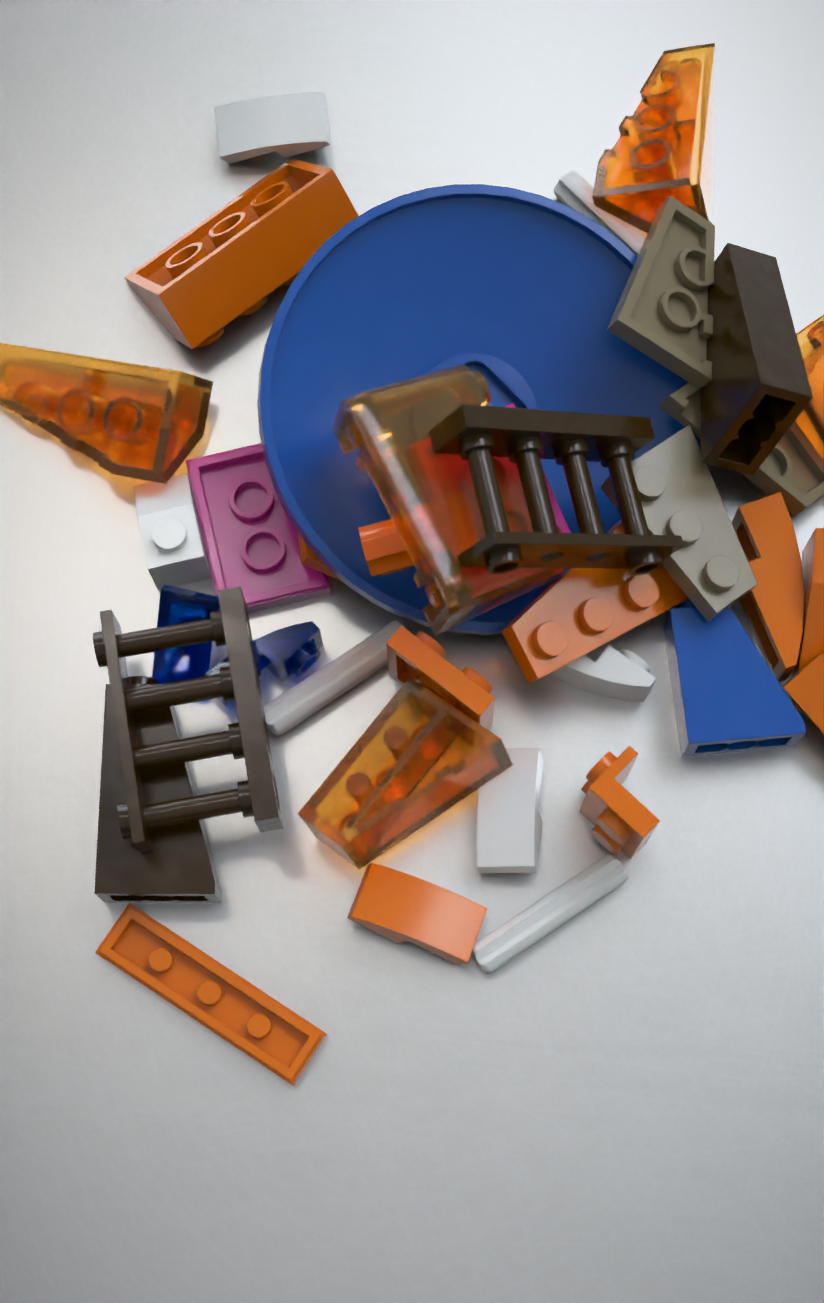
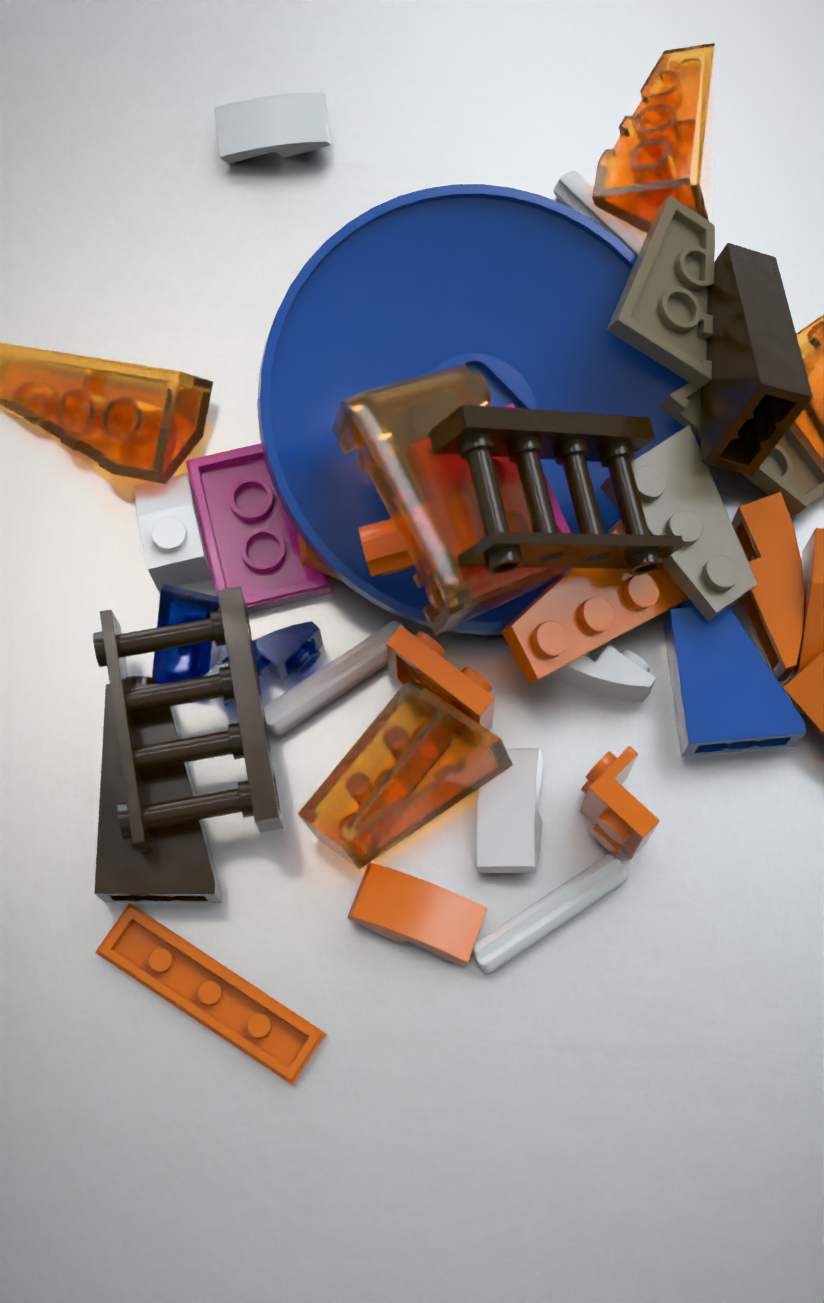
orange slope [124,158,358,349] -> none

